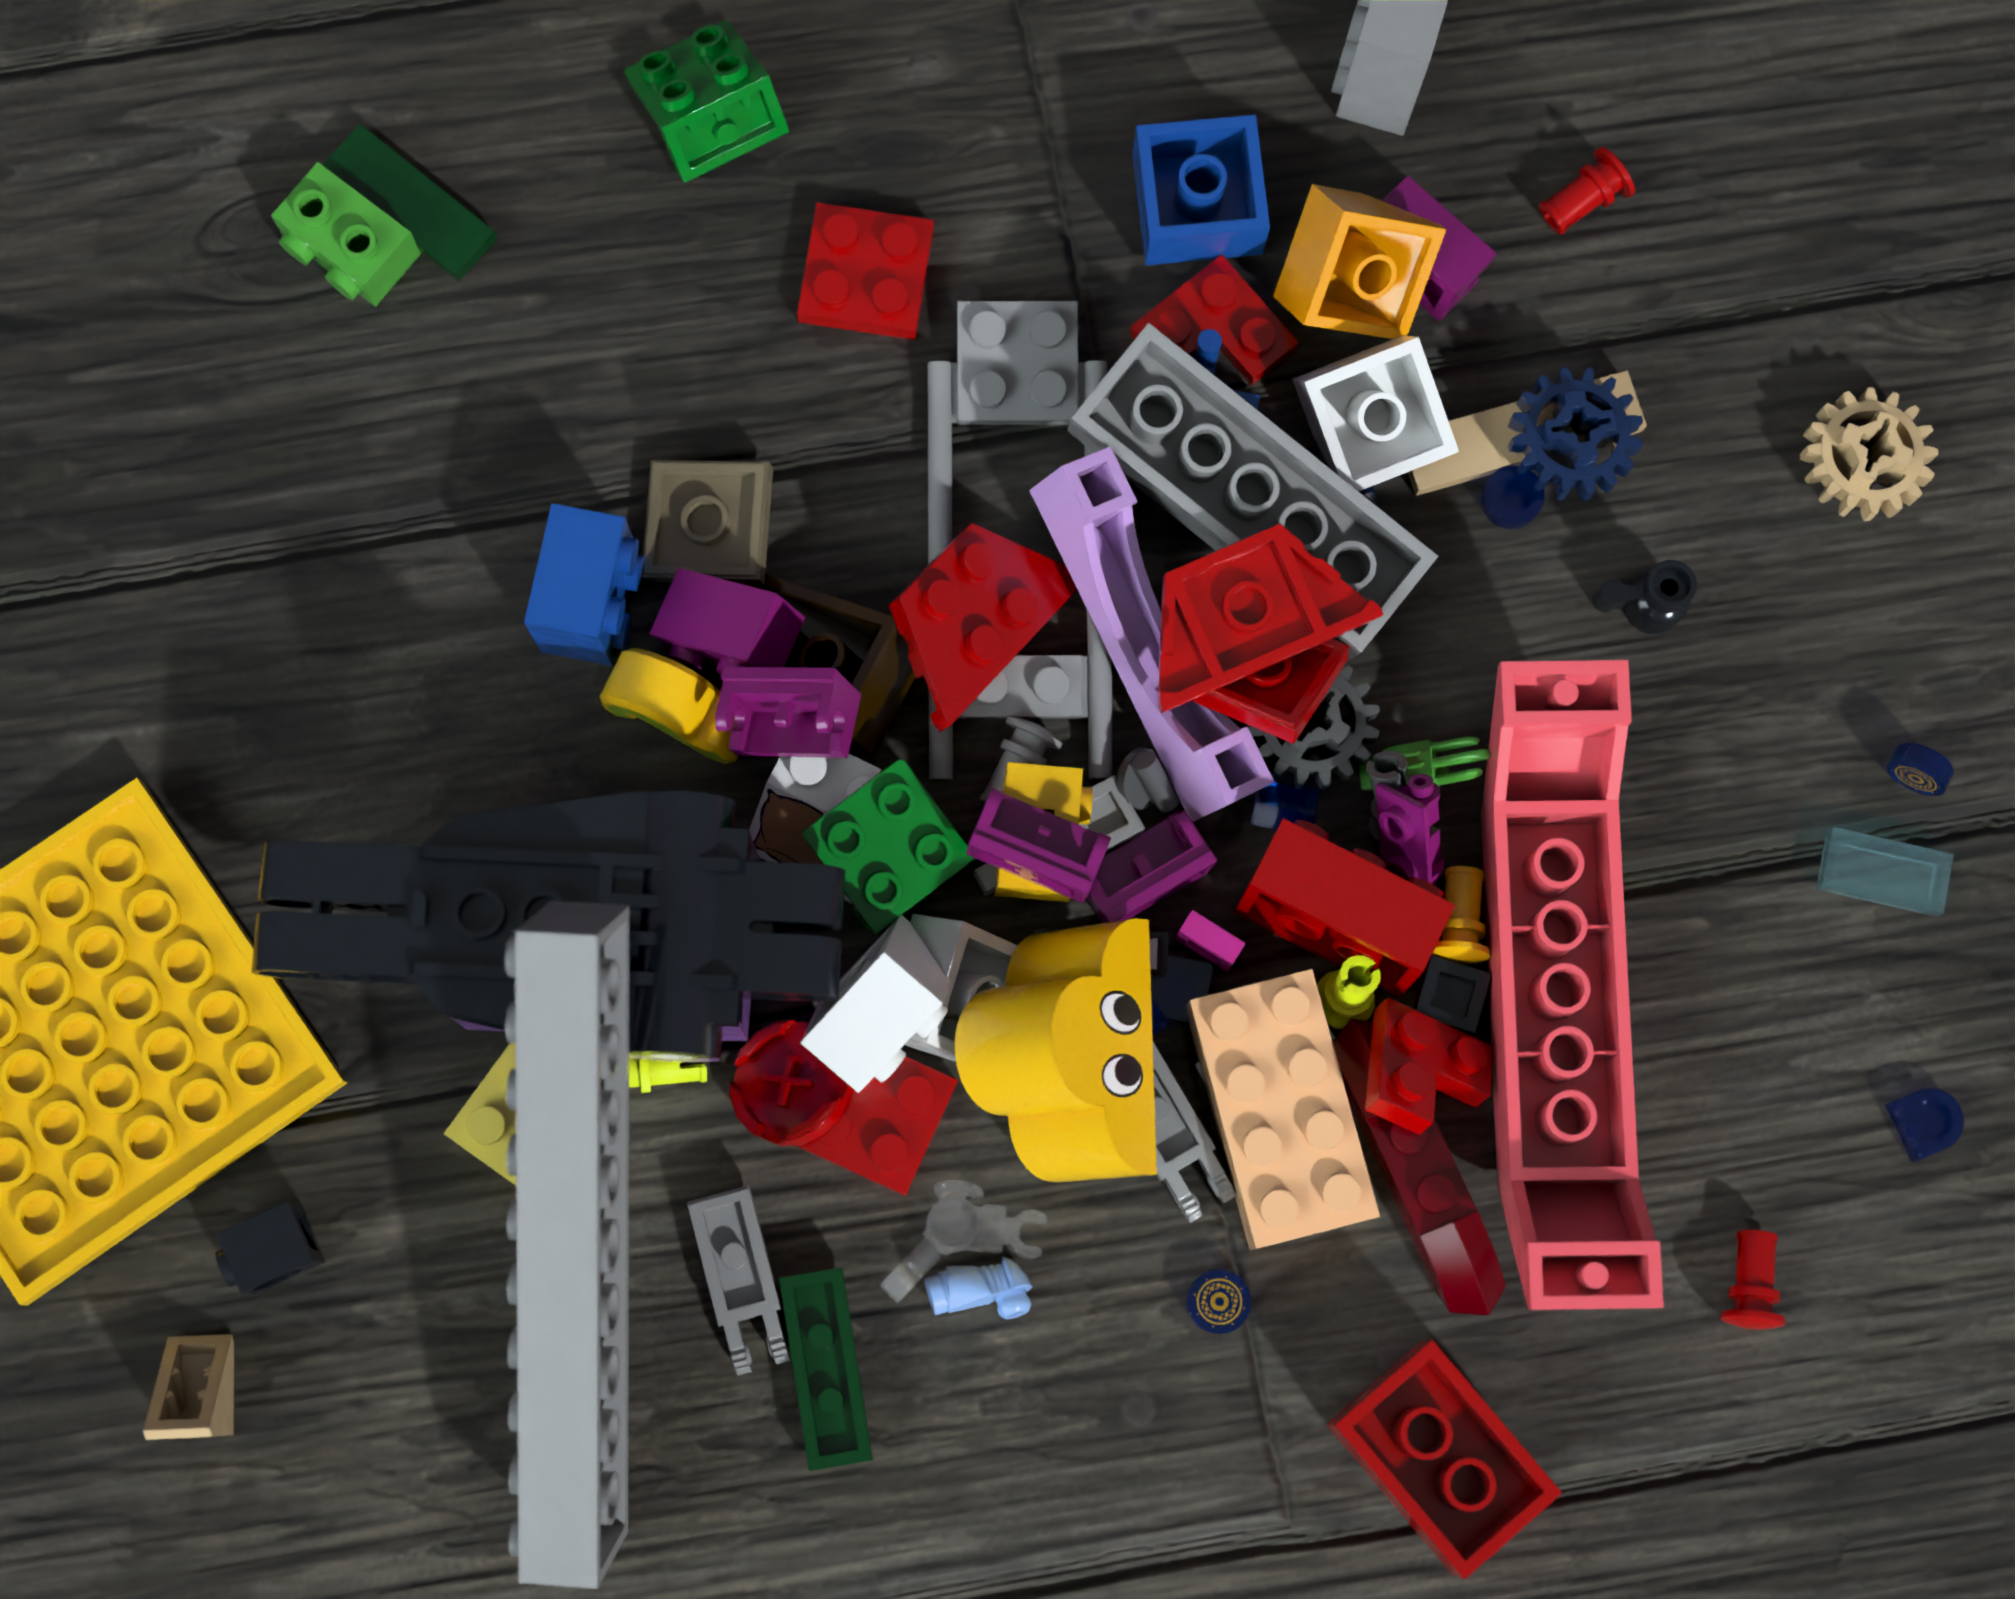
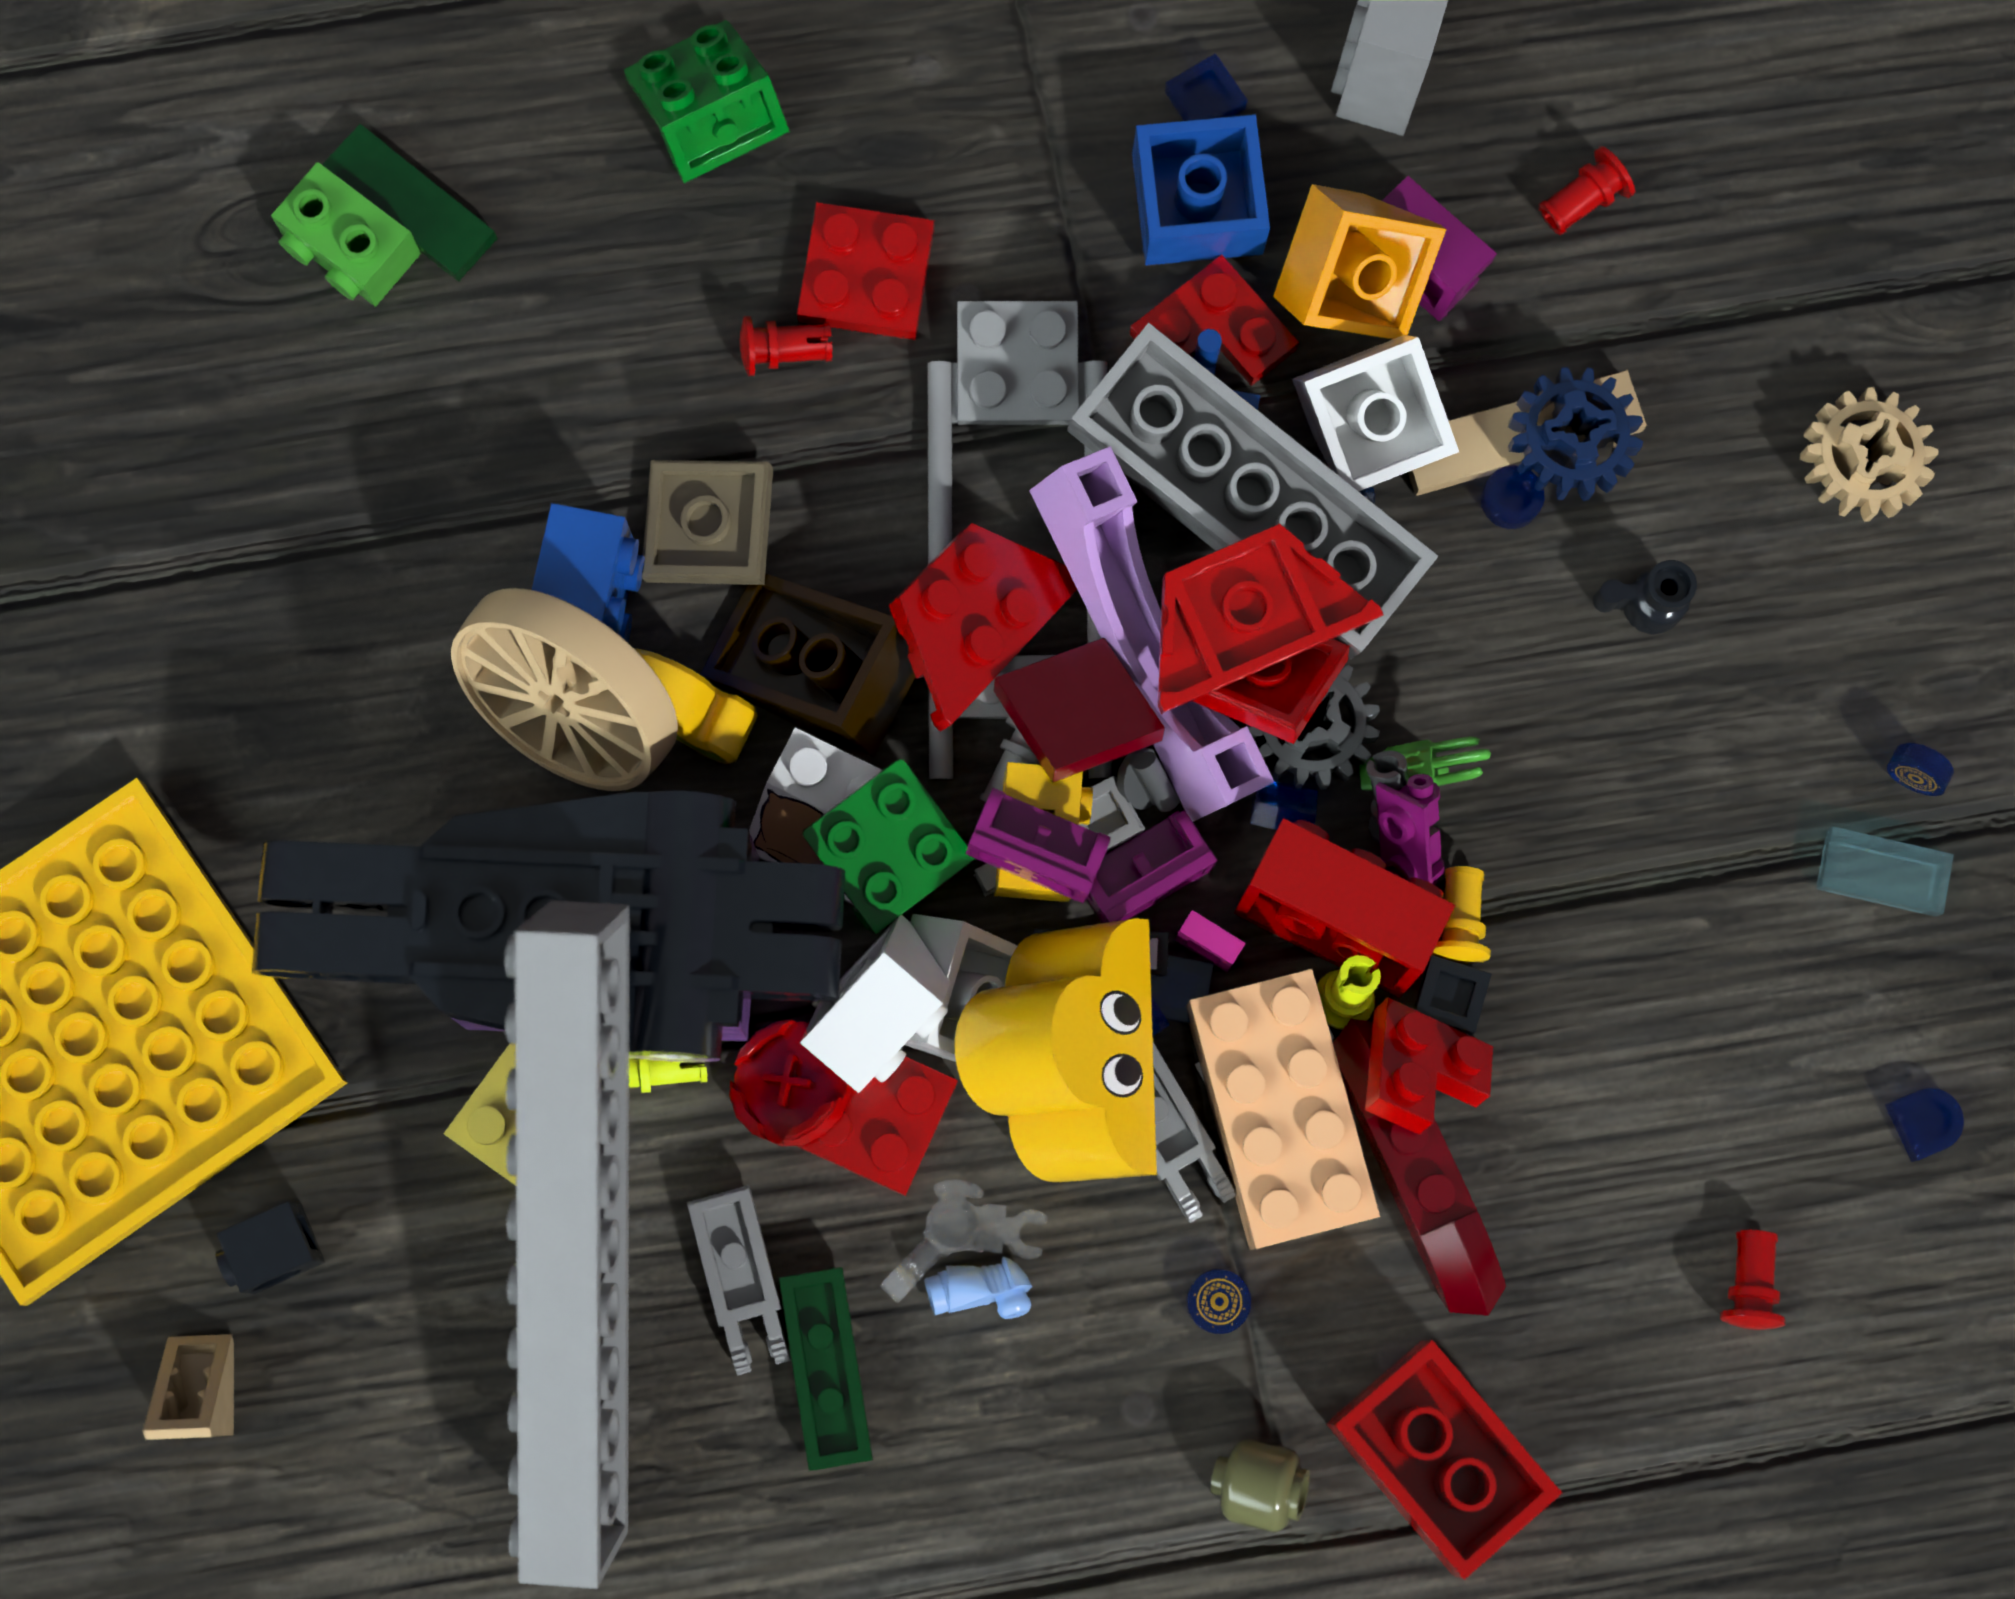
magenta brick [649,568,805,675] -> none
magenta hinge [715,667,861,758] -> none
coral slope [1481,660,1664,1310] -> none
none -> tan piece [451,588,678,791]
none -> red pin [740,316,832,376]
none -> dark red tile [993,638,1165,783]
none -> clear blue tile [1165,53,1248,121]
none -> olive head [1211,1439,1310,1532]

